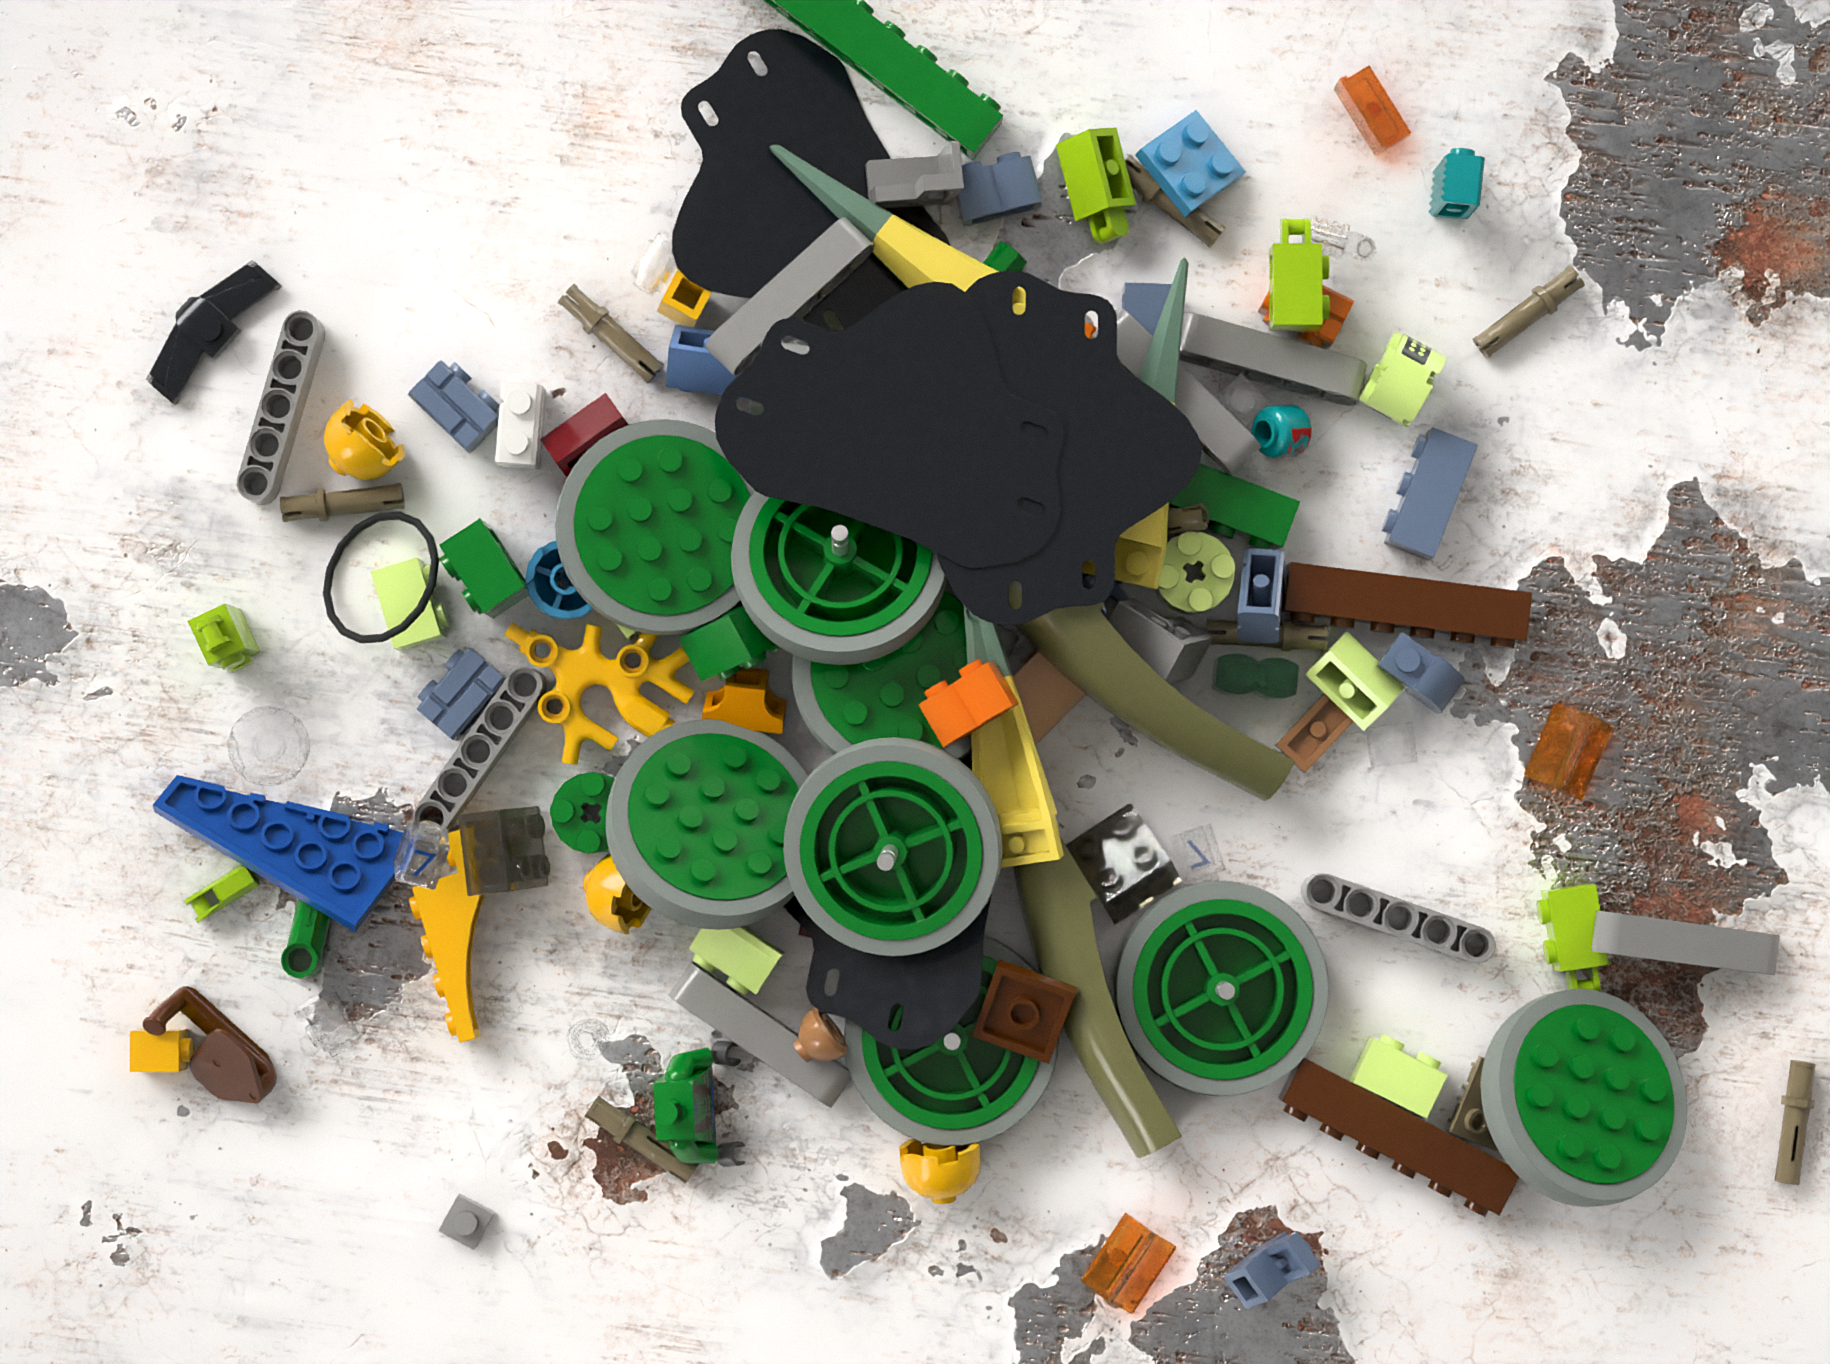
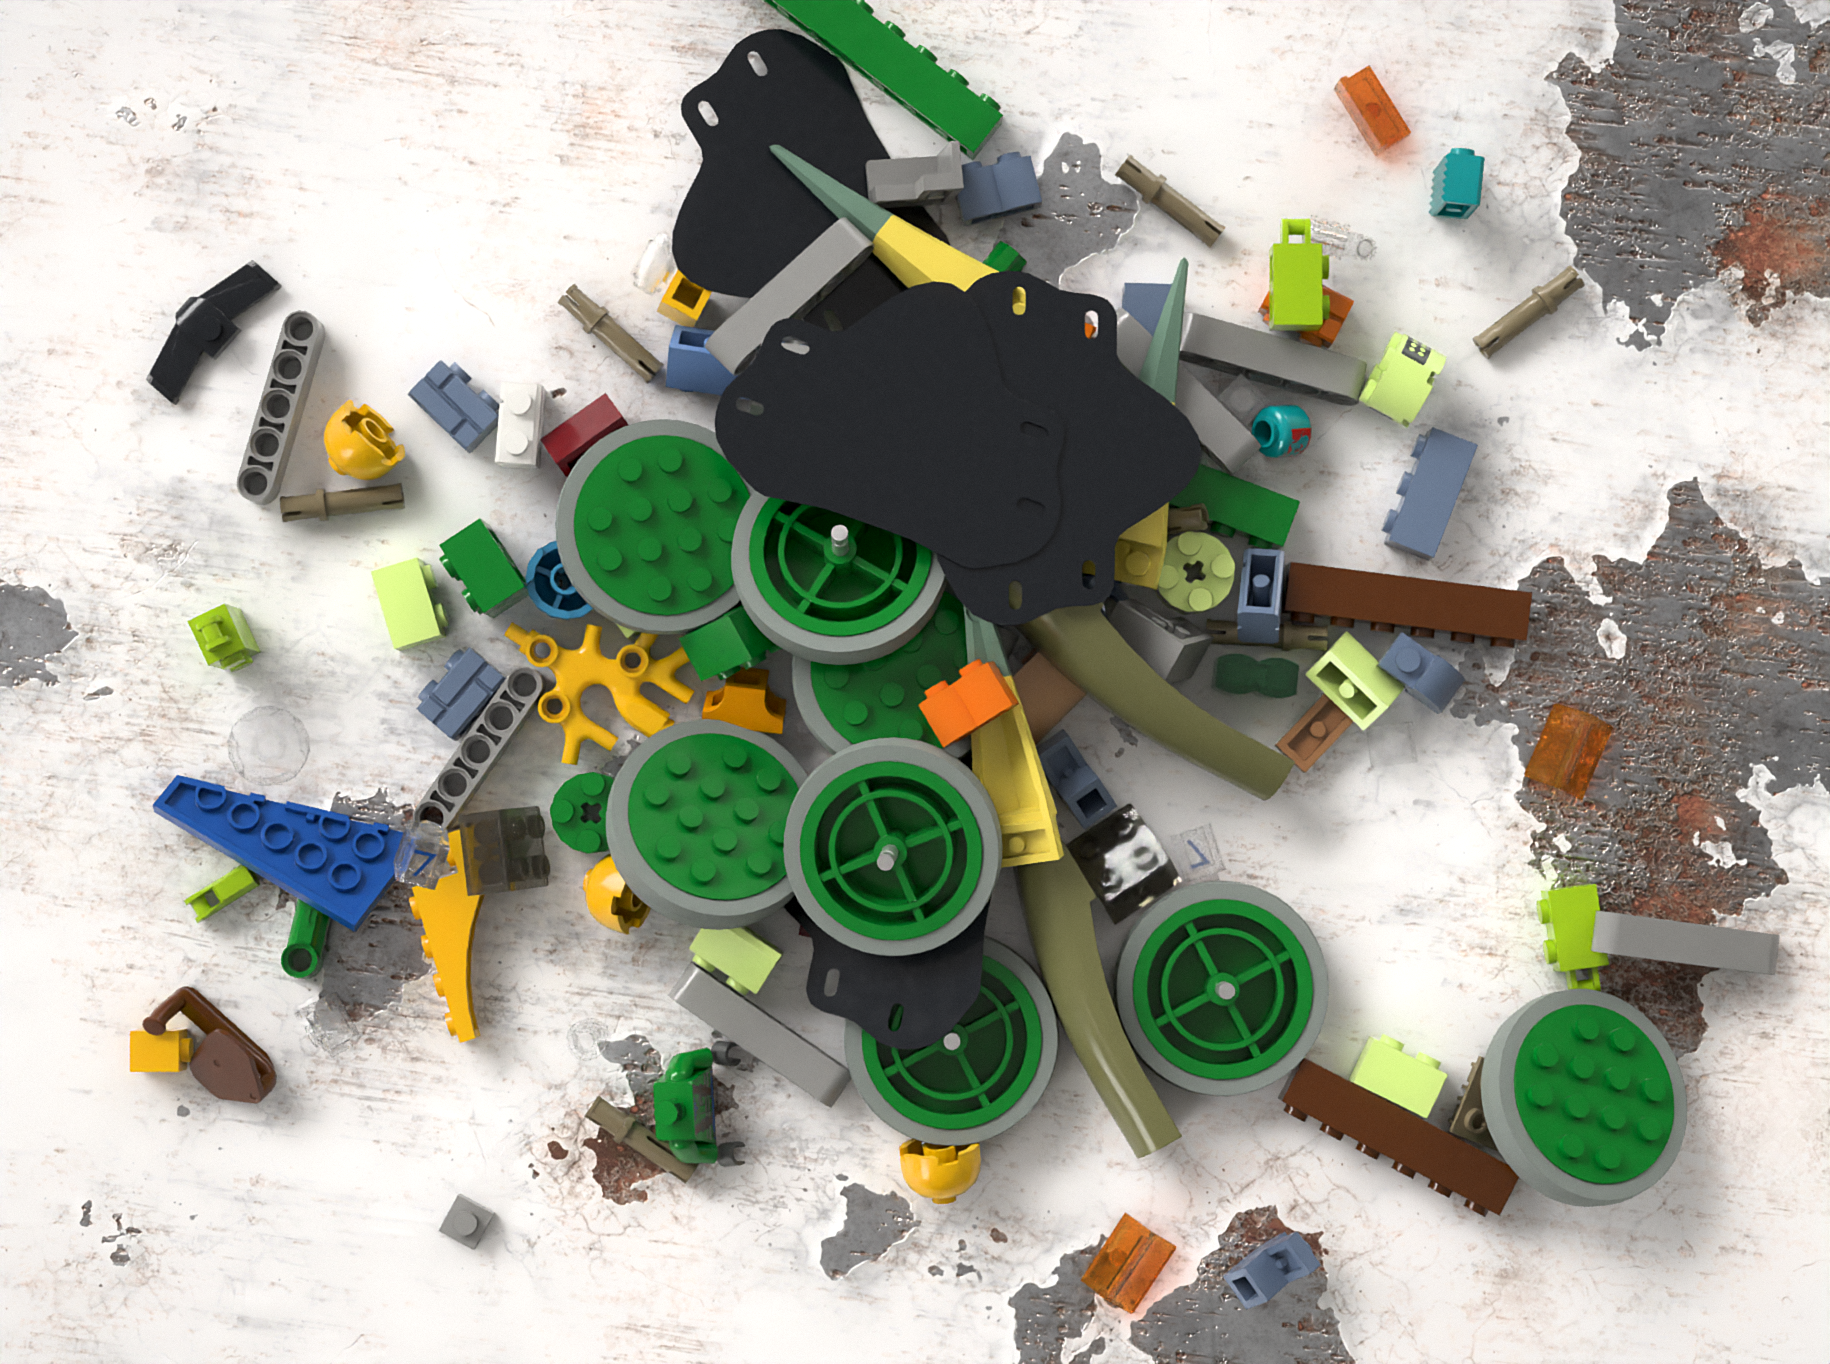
black piece [323,511,439,644] -> none
medium nougat brick [793,1007,848,1062] -> none
reddish brown plate [972,959,1077,1064] -> none
lime brick [1056,128,1136,245] -> none
dark azure plate [1135,110,1246,218] -> none
light grey beam [1301,873,1496,964] -> none
dark tan pin [1774,1060,1816,1185] -> none
none -> sand blue brick [1036,729,1117,830]

